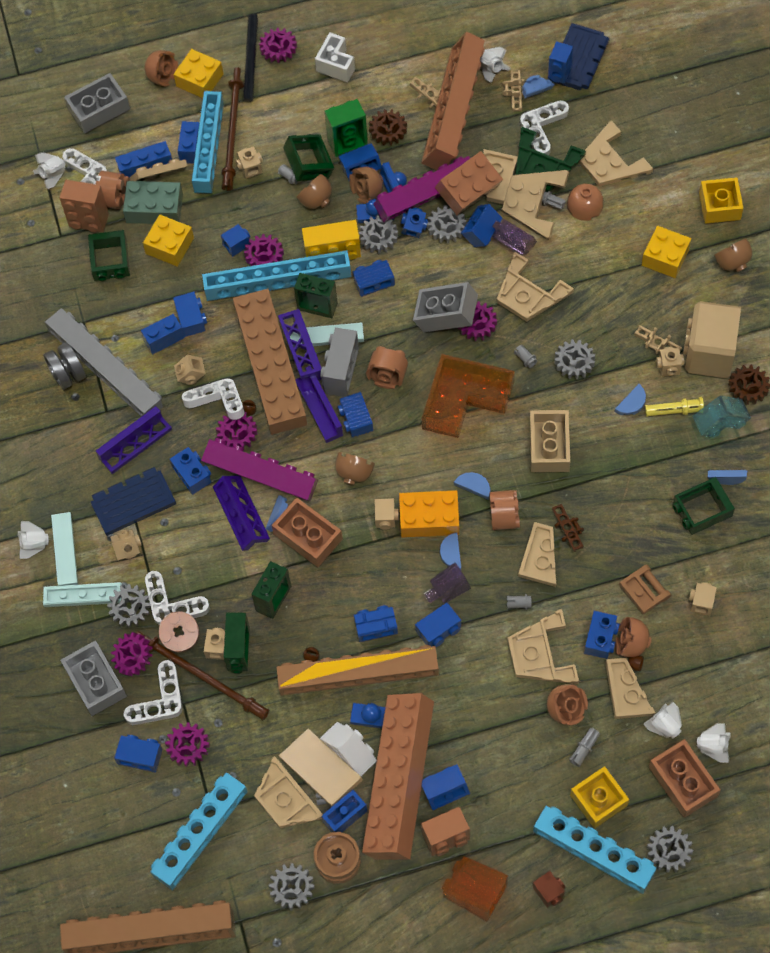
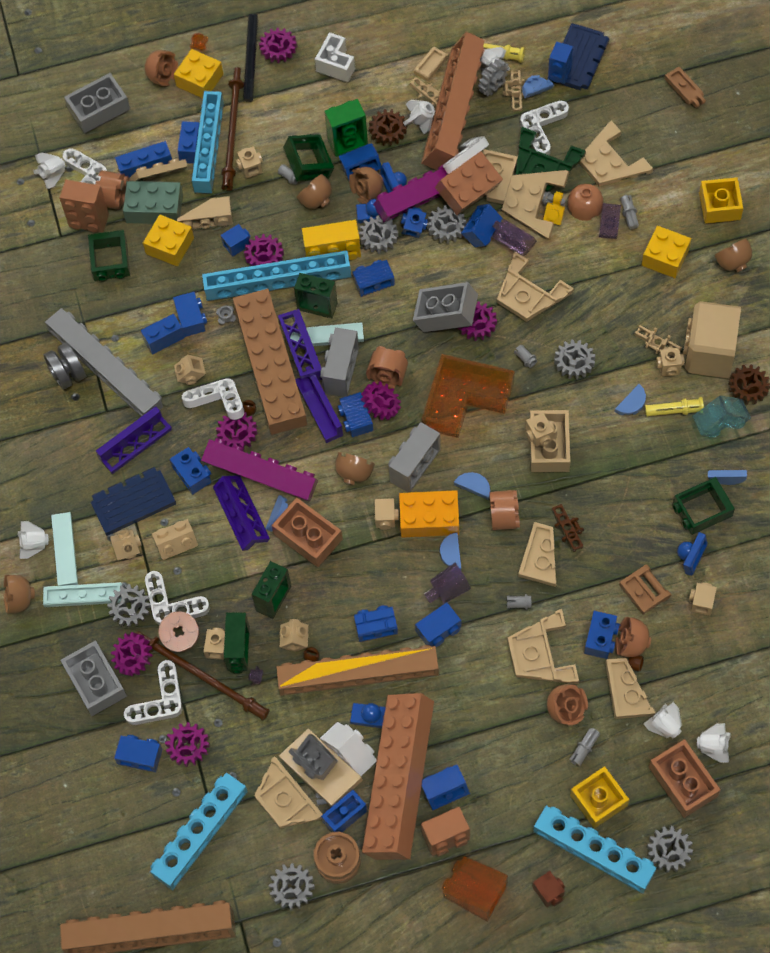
none -> medium nougat cylinder [3,575,35,614]
none -> tan bracket [152,519,198,560]
none -> tan slope [177,196,233,229]
none -> clear orange plate [189,33,209,50]
none -> light grey plate [216,306,236,325]
none -> clear purple plate [248,666,263,686]
none -> tan brick [280,619,308,652]
none -> flat silver bracket [289,734,338,780]
none -> magenta gear [361,381,401,420]
none -> light grey brick [388,422,441,493]
none -> white brick [403,100,435,134]
none -> tan tile [414,46,448,82]
none -> white beam [443,136,489,174]
none -> light grey gear [478,58,509,96]
none -> light yellow pin [483,43,525,63]
none -> tan brick [525,413,555,447]
none -> yellow plate [543,191,566,225]
none -> plate [599,203,621,239]
none -> light grey axle [620,195,639,230]
none -> medium nougat hinge [665,67,706,108]
none -> blue tile [677,532,708,576]

